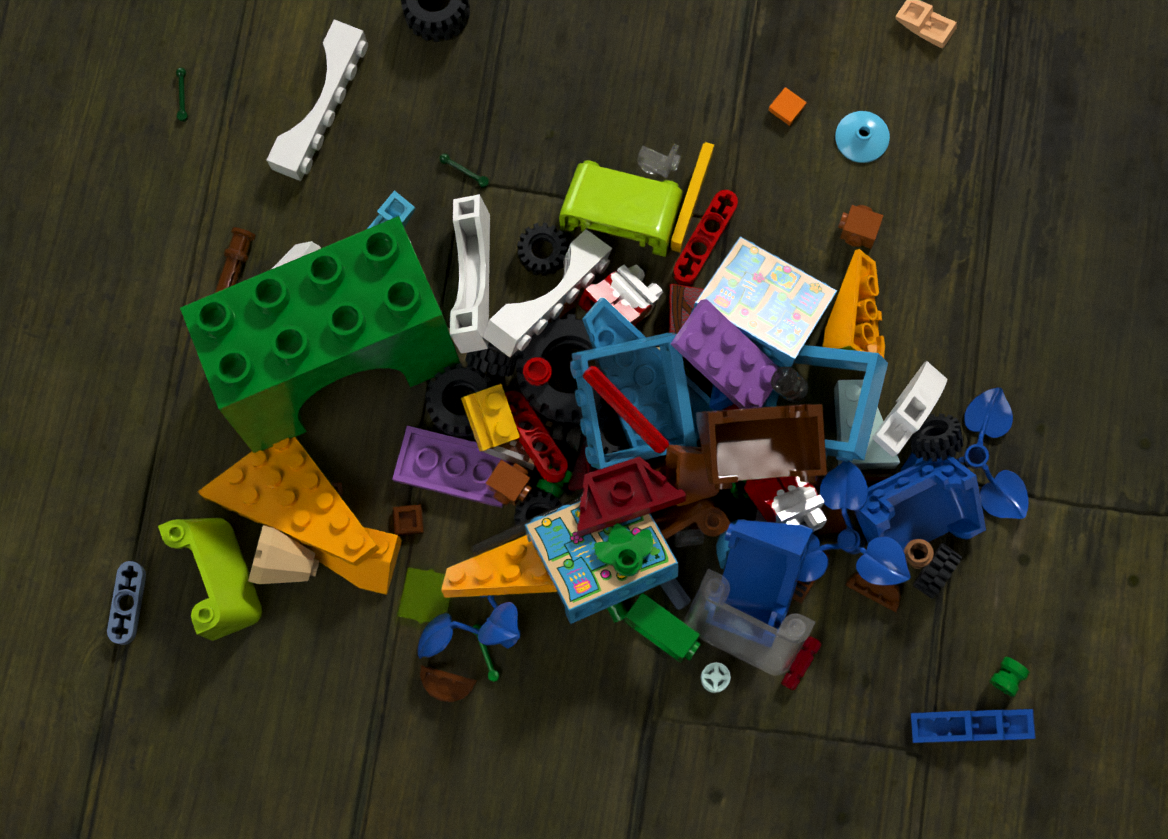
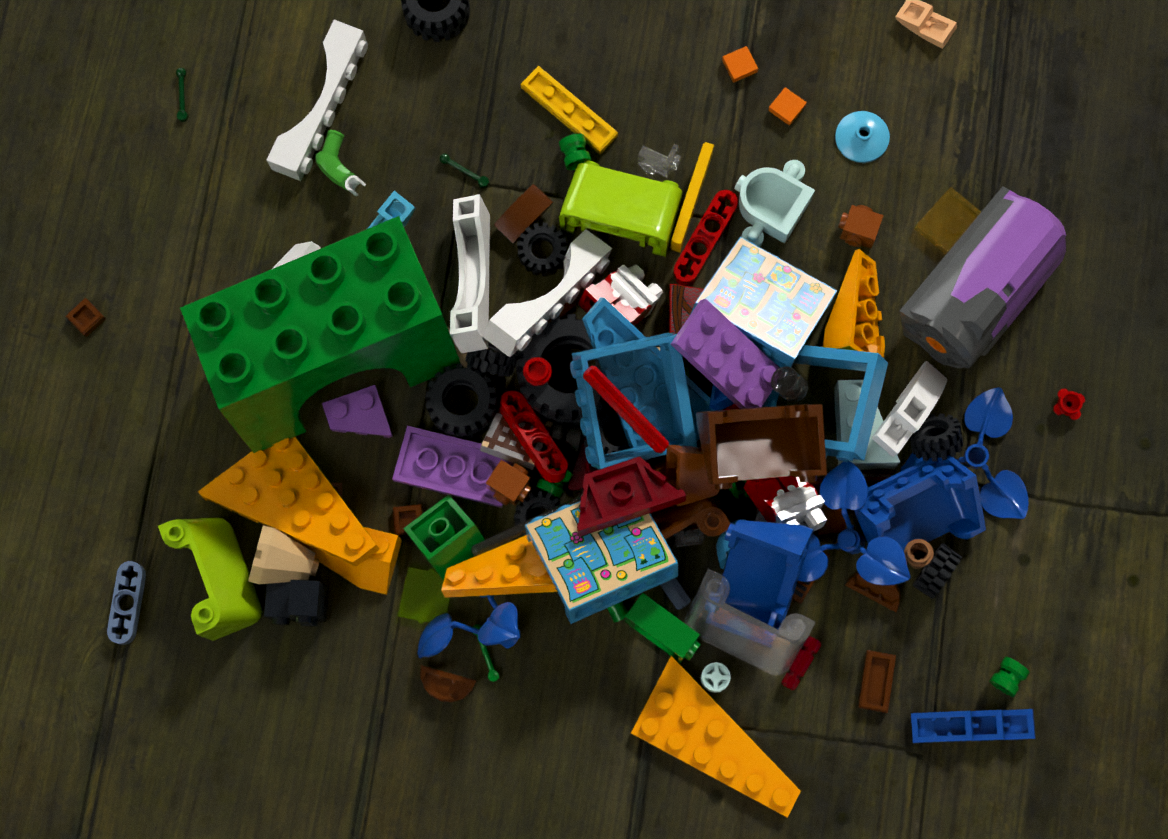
reddish brown pin [215,227,256,293] -> none
yellow plate [461,384,520,452] -> none
green plate [594,523,653,576] -> none
none -> reddish brown tile [65,298,106,337]
none -> black brick [264,580,329,627]
none -> bright green arm [315,130,366,196]
none -> medium lavender wing [322,385,393,438]
none -> green slope [403,494,488,580]
none -> reddish brown slope [494,184,554,243]
none -> yellow tile [520,66,618,155]
none -> green wheel [559,134,592,170]
none -> light orange wing [631,656,801,818]
none -> orange tile [722,46,758,83]
none -> light aqua piece [734,160,815,247]
none -> reddish brown tile [858,650,896,713]
none -> piece [900,186,1066,368]
none -> clear yellow tile [914,187,981,255]
none -> red plate [1053,389,1085,420]

